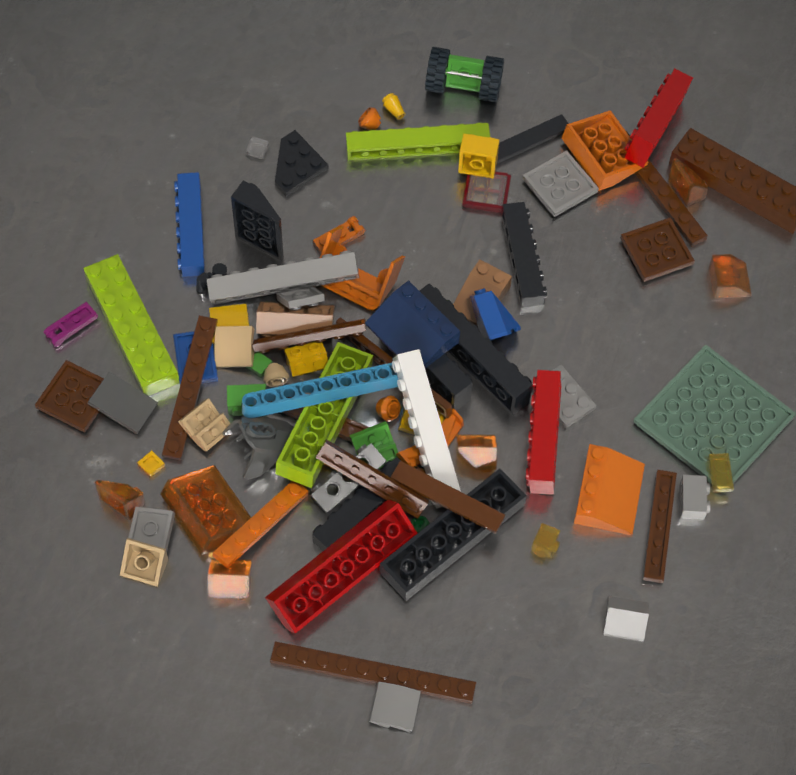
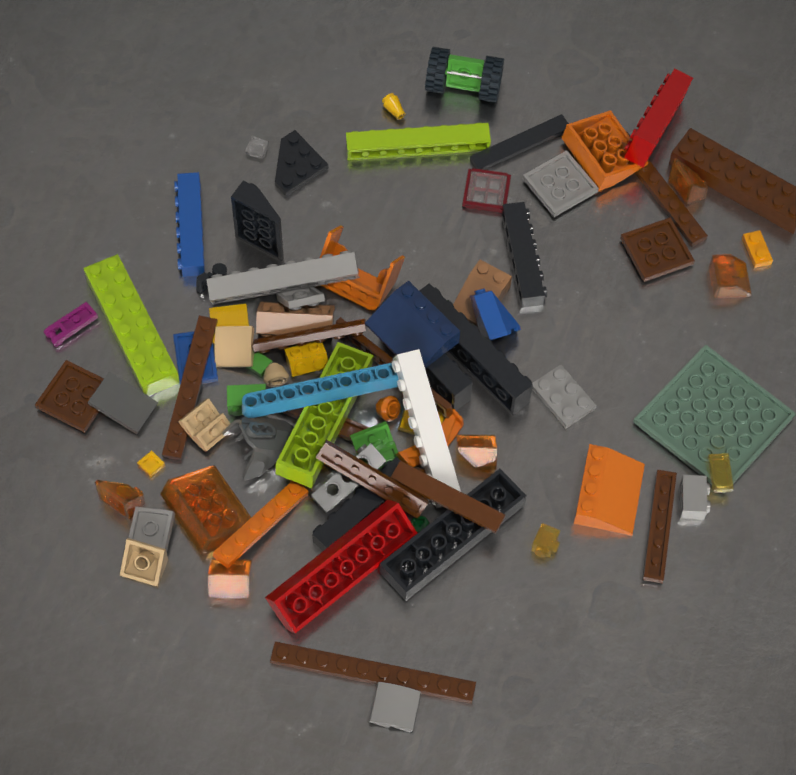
orange plate [313,216,366,254] -> none
orange cone [358,107,381,130] -> none
yellow brick [458,134,500,179] -> none
red brick [526,370,562,495] -> none
slope [603,596,649,642] -> none
none -> light orange plate [742,230,773,268]

